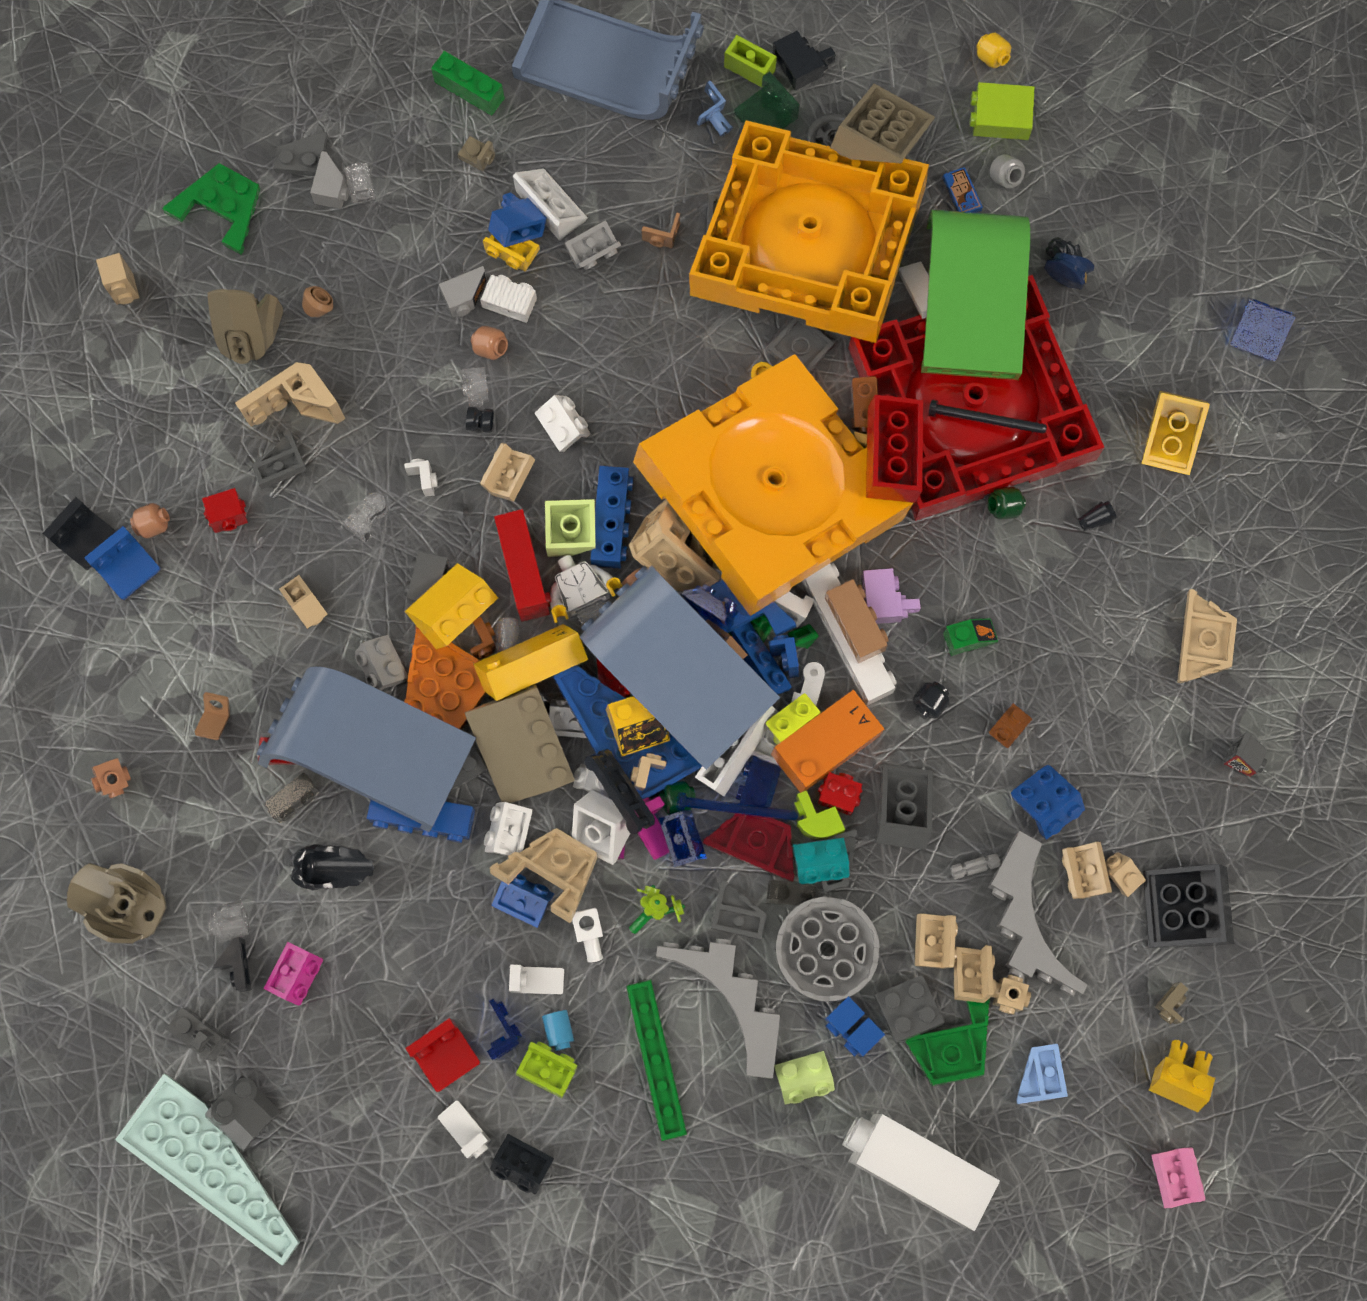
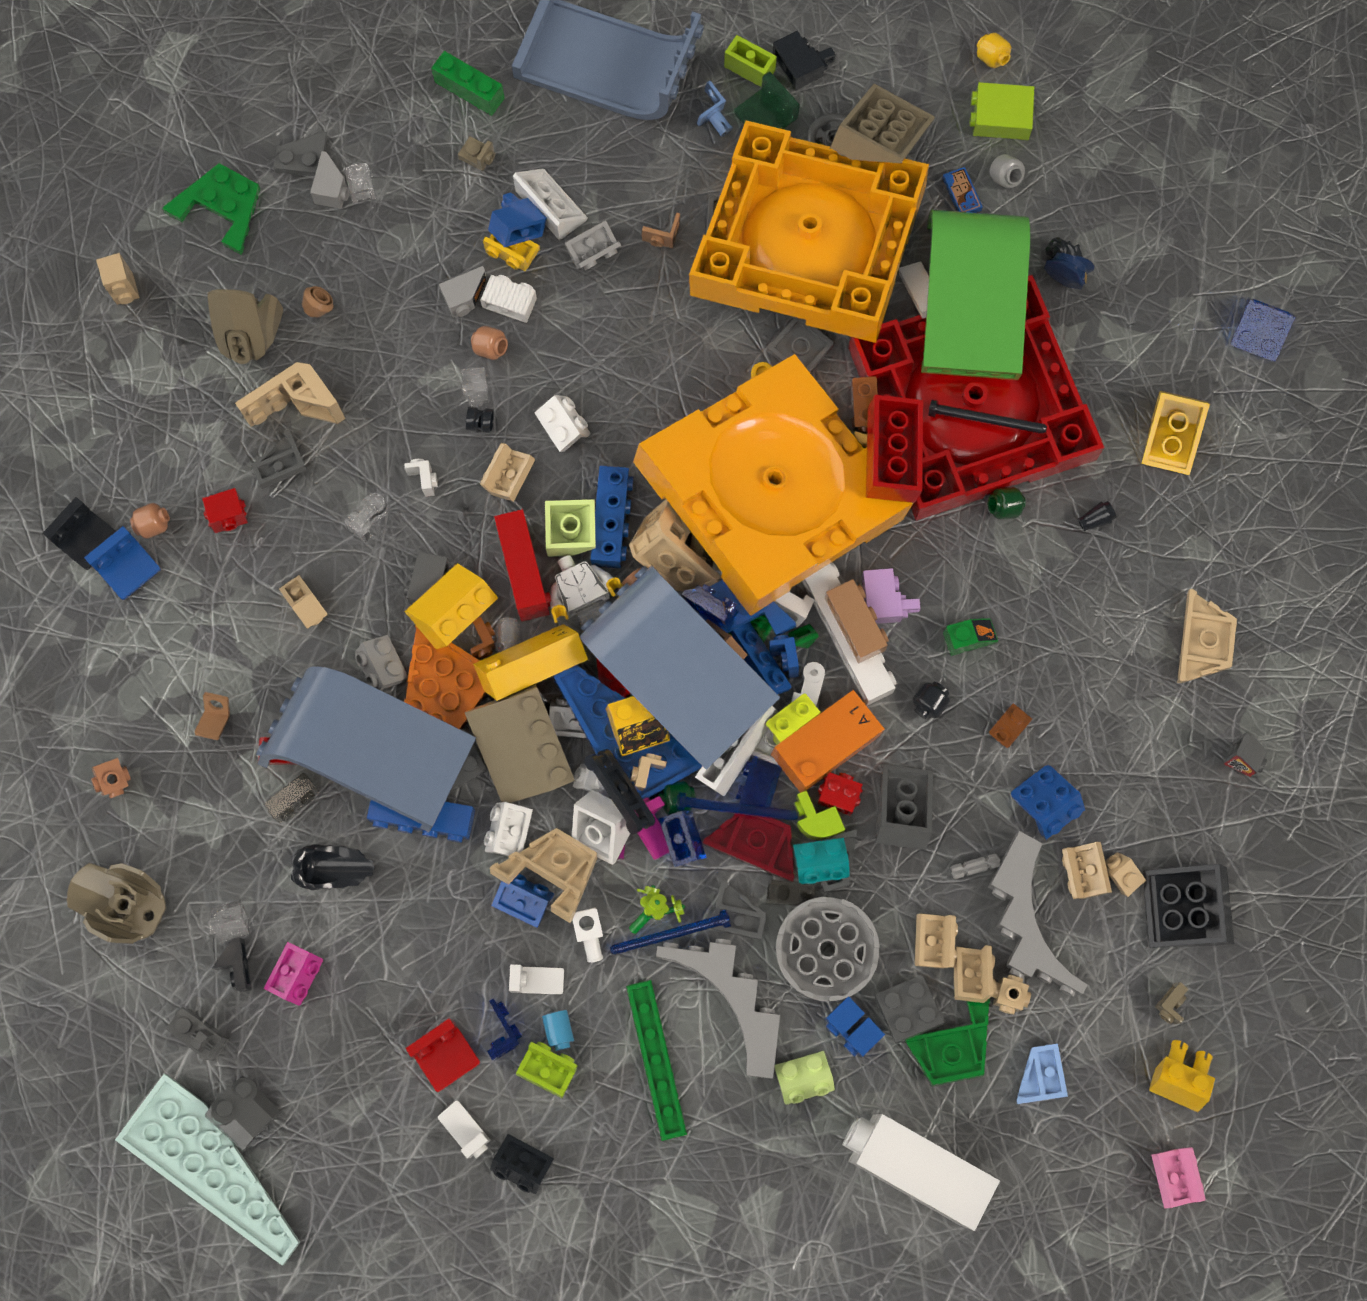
none -> clear blue bar [610,909,731,955]

